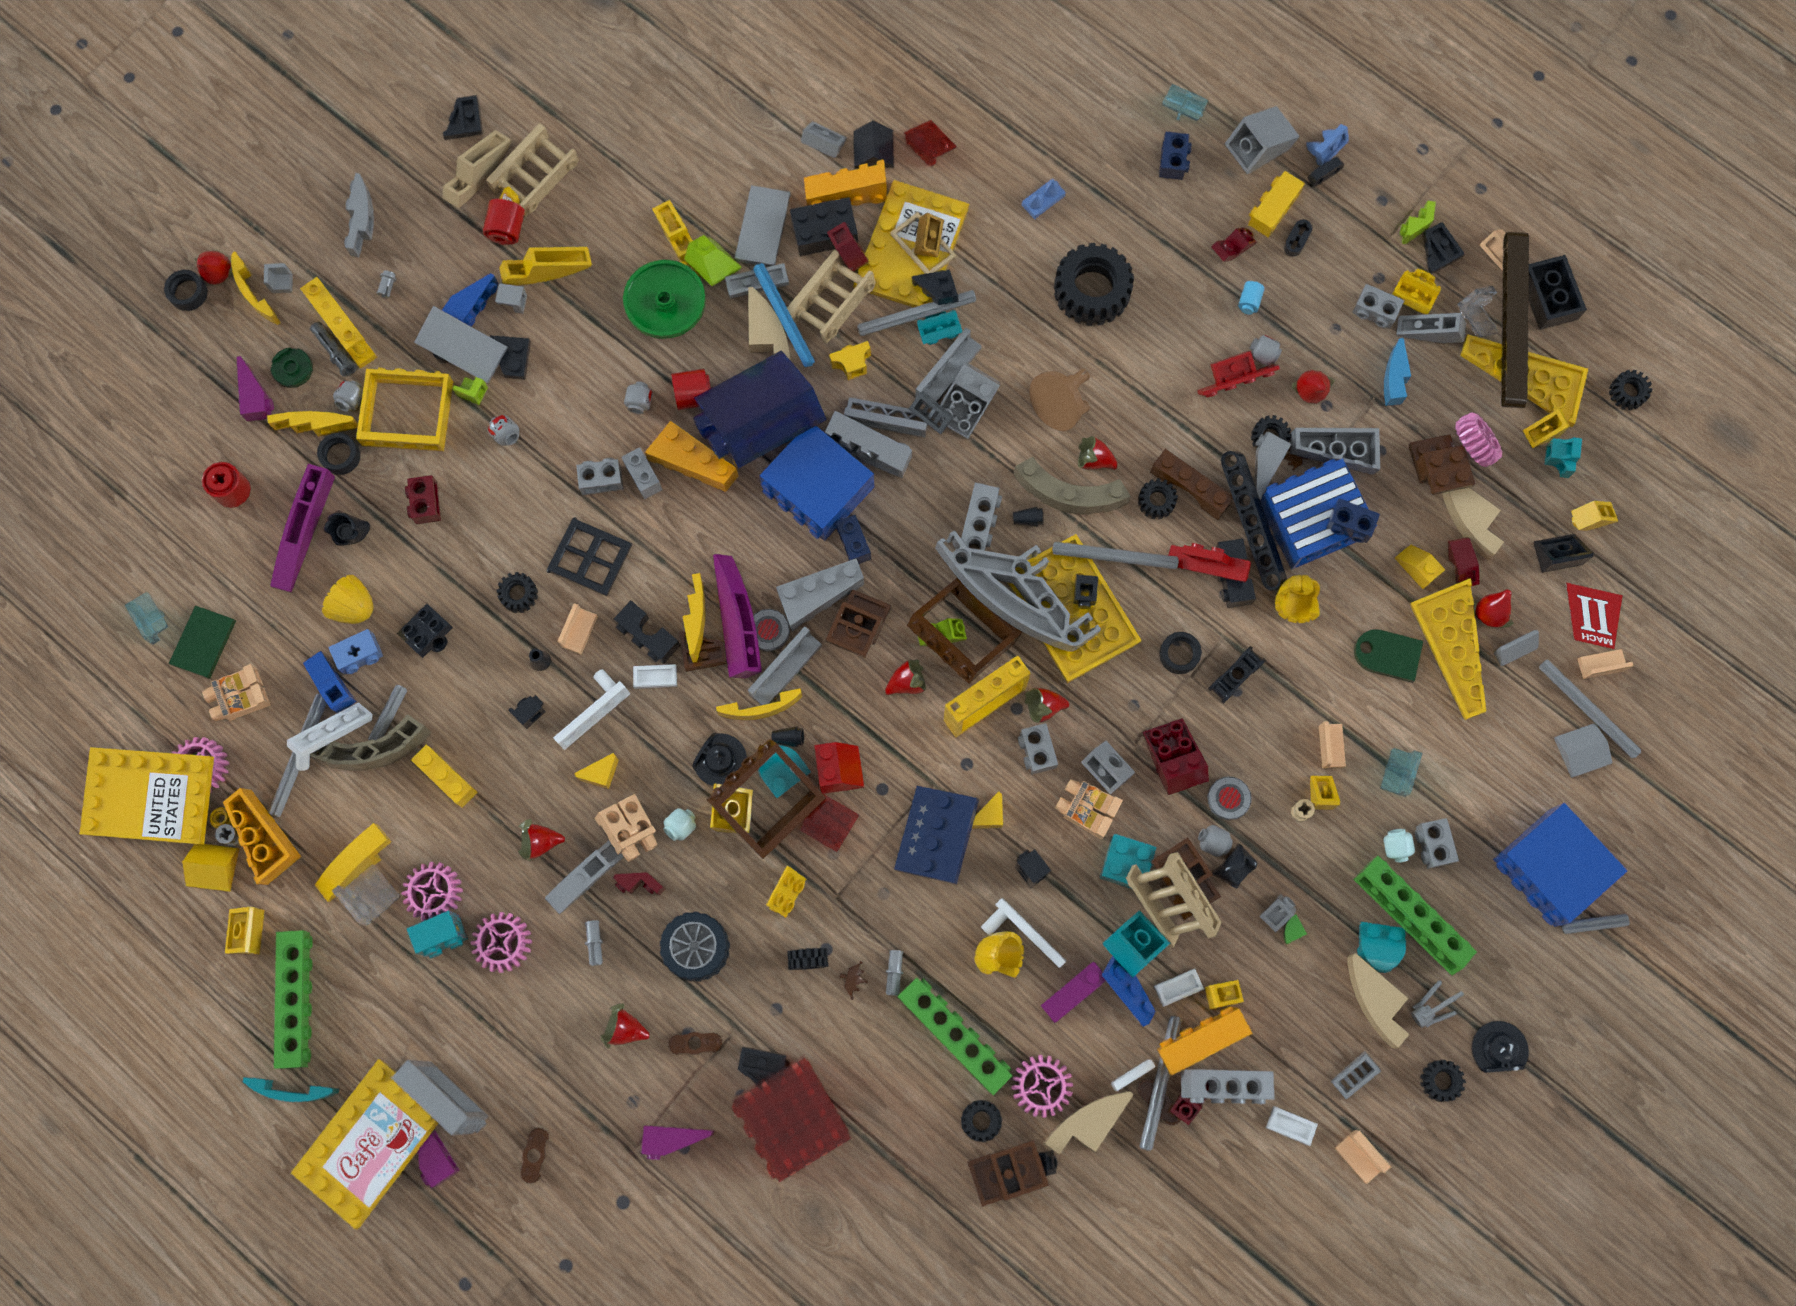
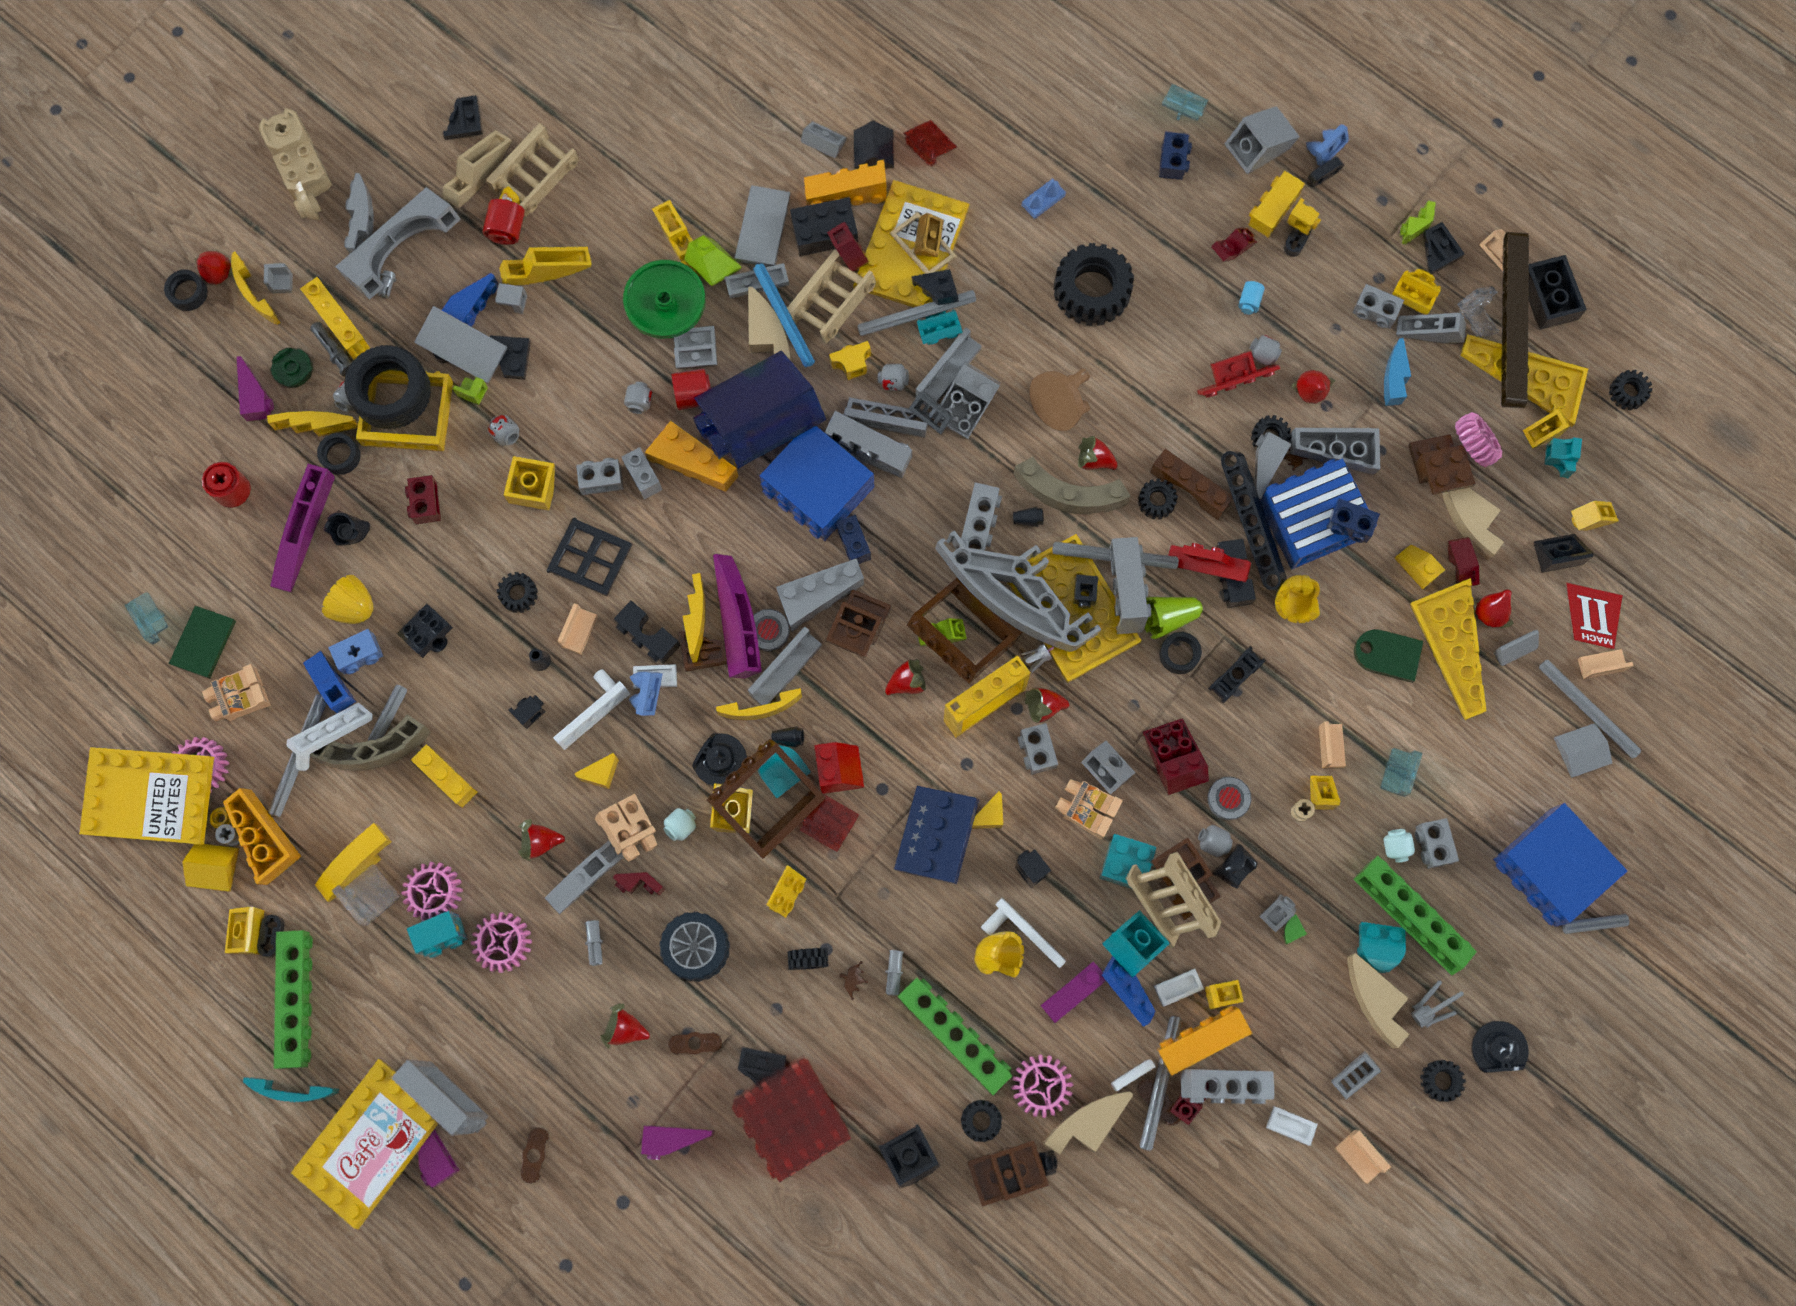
none -> black beam [257,915,284,957]
none -> tan brick [259,109,332,220]
none -> light grey arch [335,187,461,300]
none -> black tyre [344,345,431,430]
none -> yellow slope [503,456,555,511]
none -> medium blue tile [629,671,663,716]
none -> light grey slope [674,326,717,369]
none -> light grey head [878,364,909,391]
none -> black slope [878,1124,940,1188]
none -> flat silver piece [1021,644,1054,673]
none -> light grey wedge [1109,537,1151,634]
none -> lime cone [1144,597,1203,639]
none -> yellow brick [1286,198,1321,235]

